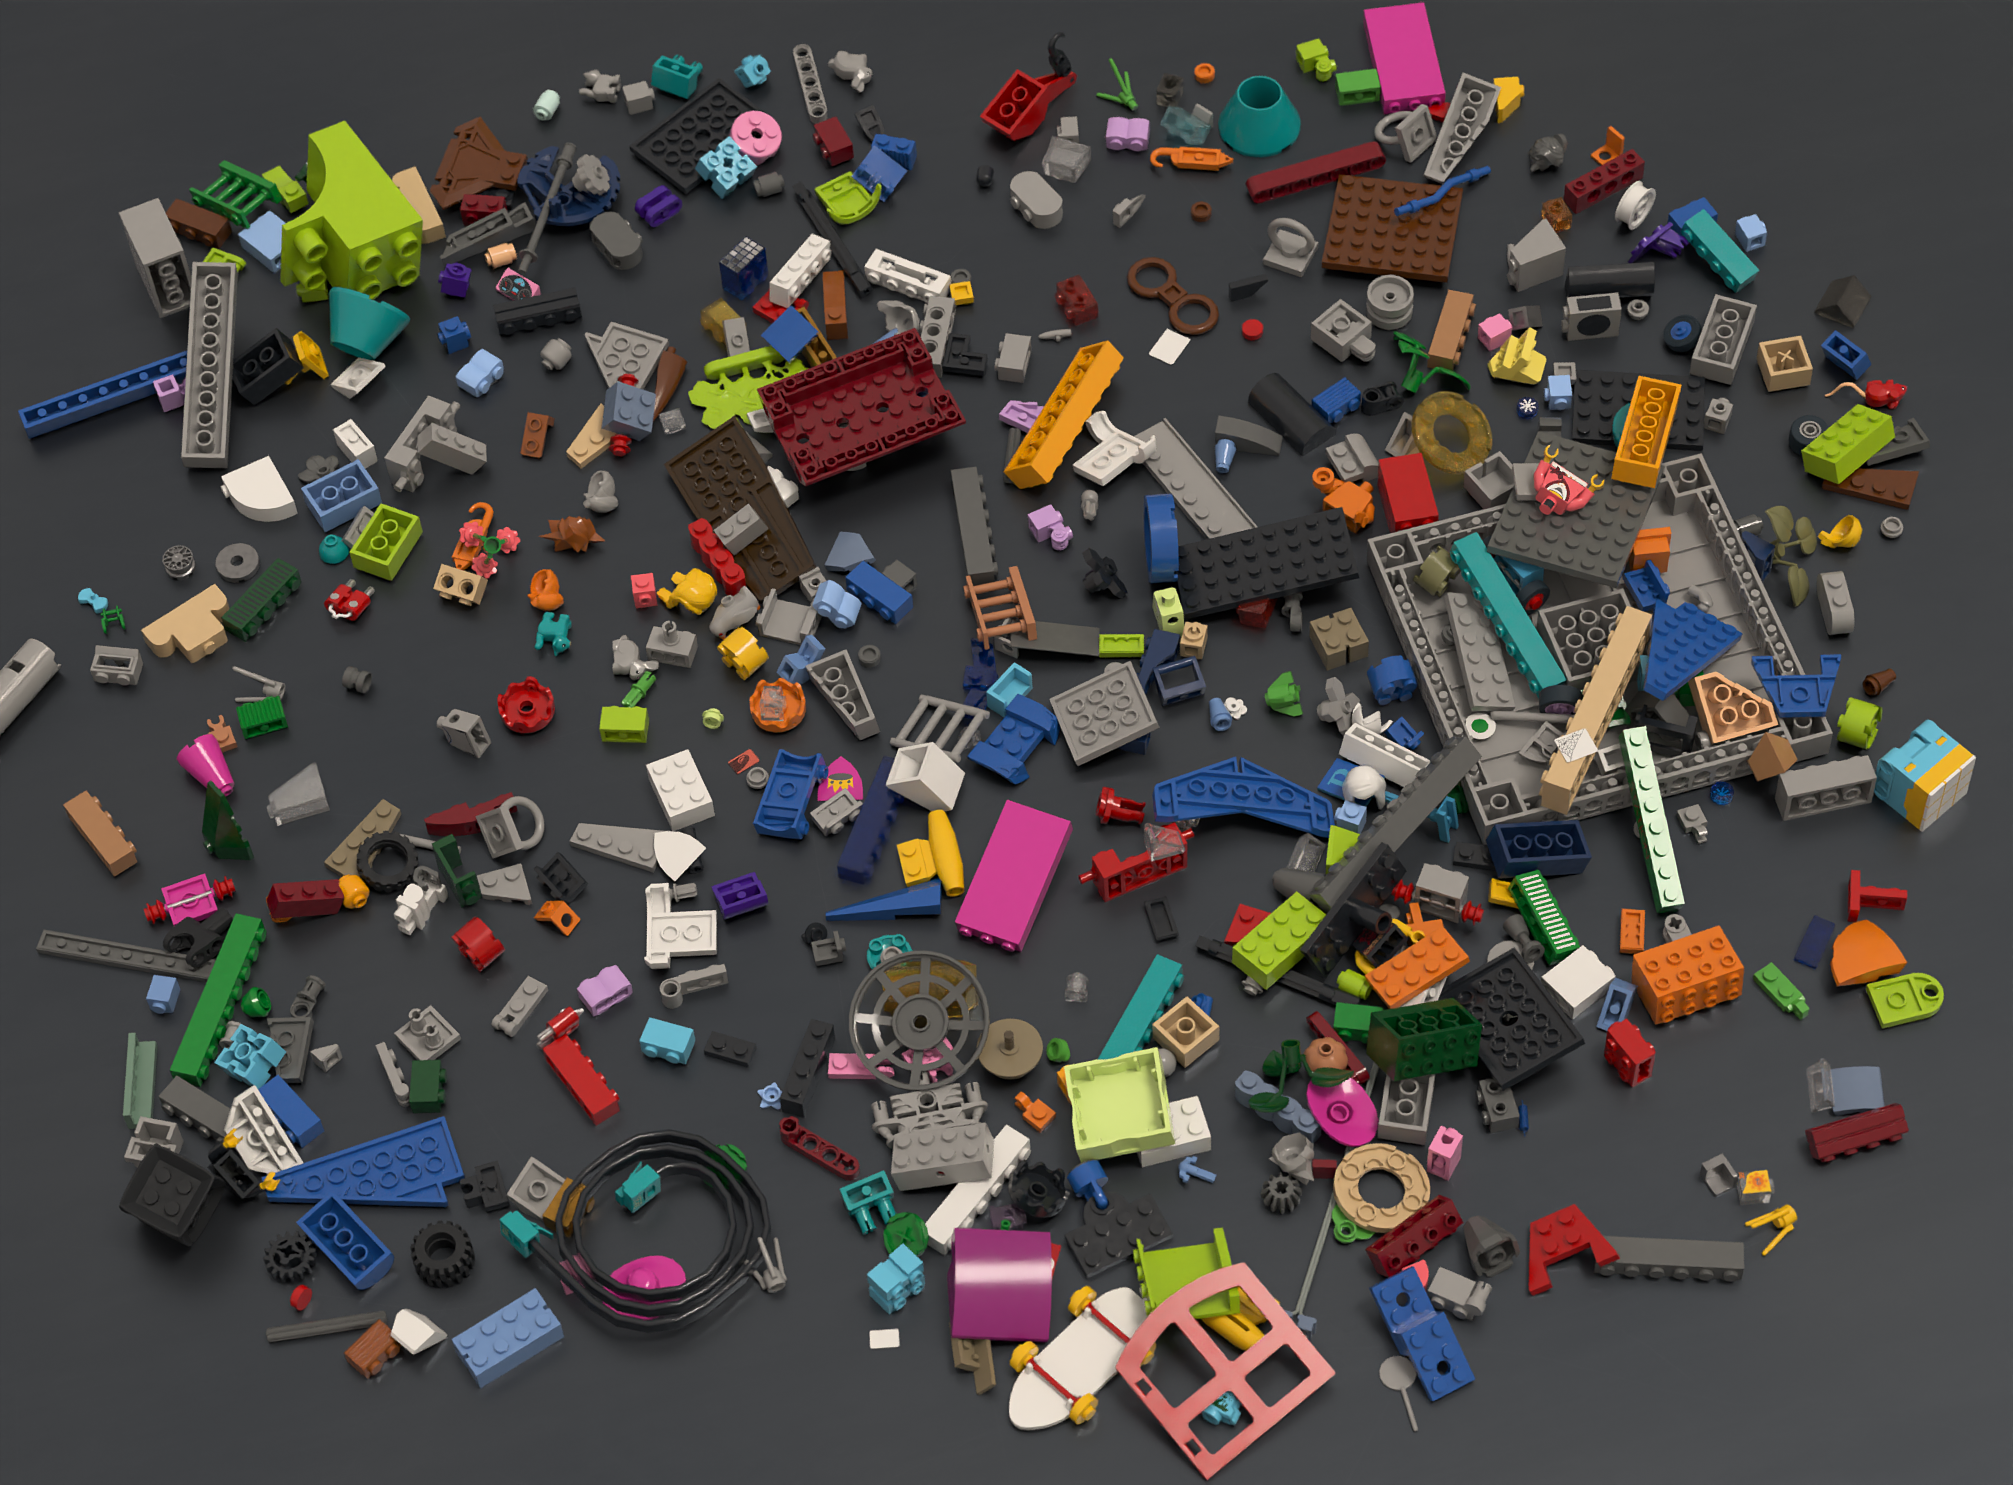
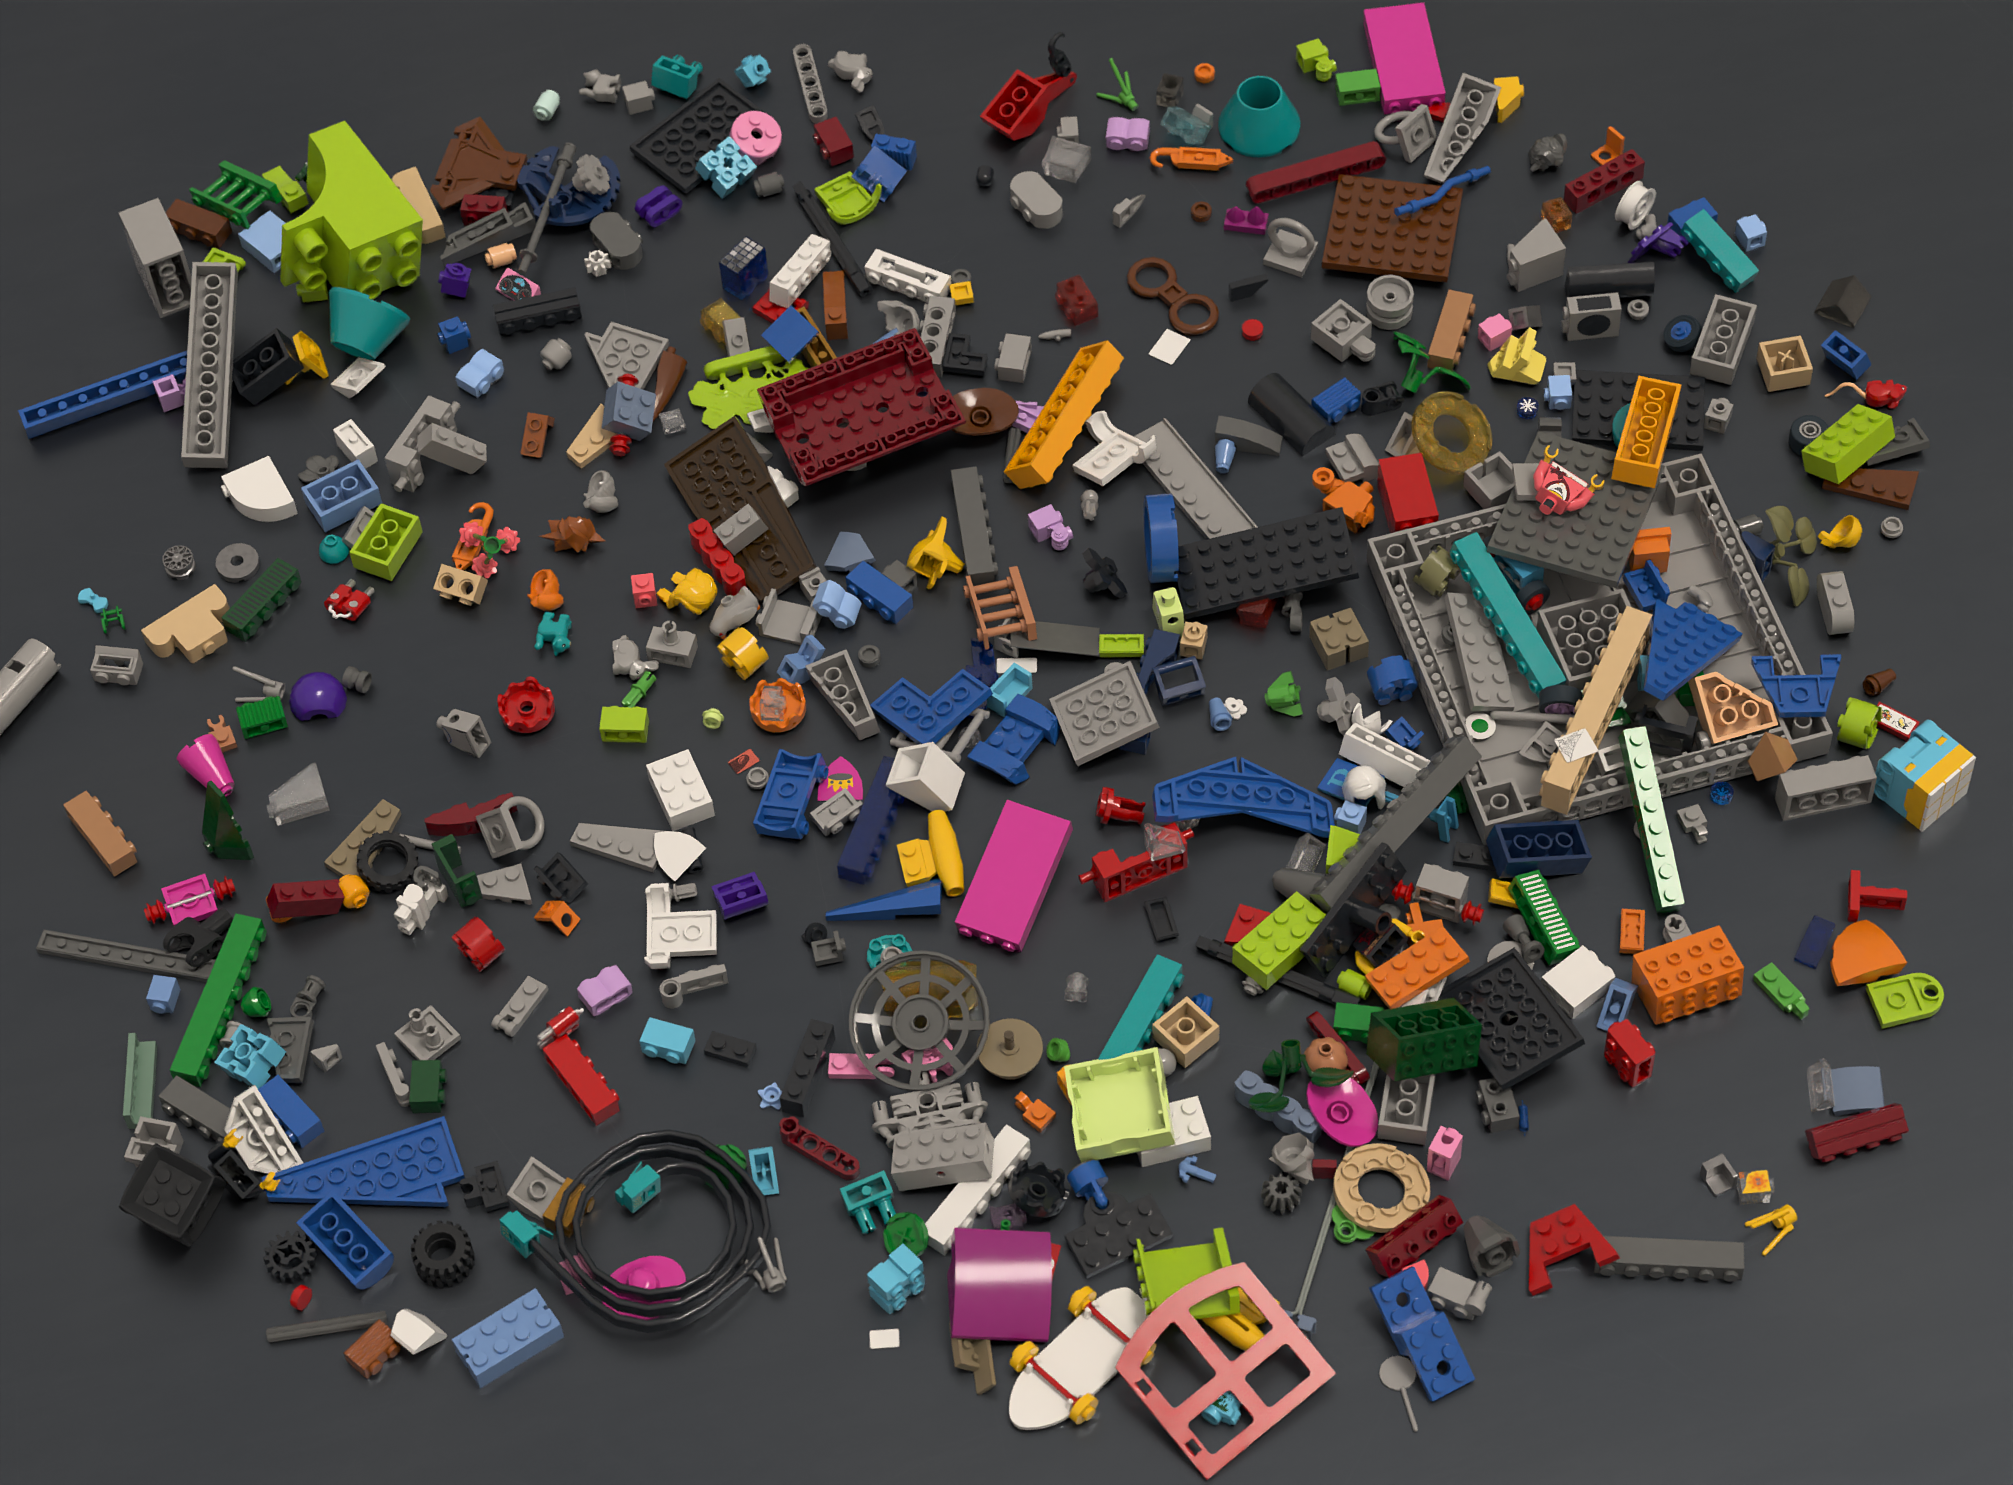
none -> dark purple cylinder [289,672,347,721]
none -> white gear [584,250,611,276]
none -> medium azure slope [748,1146,779,1195]
none -> blue plate [870,669,993,745]
none -> yellow piece [906,516,965,589]
none -> reddish brown hat [951,388,1019,436]
none -> white sticker [997,658,1037,673]
none -> magenta tile [1224,206,1269,235]
none -> light grey arm [1636,214,1657,240]
none -> tile [1877,702,1920,742]

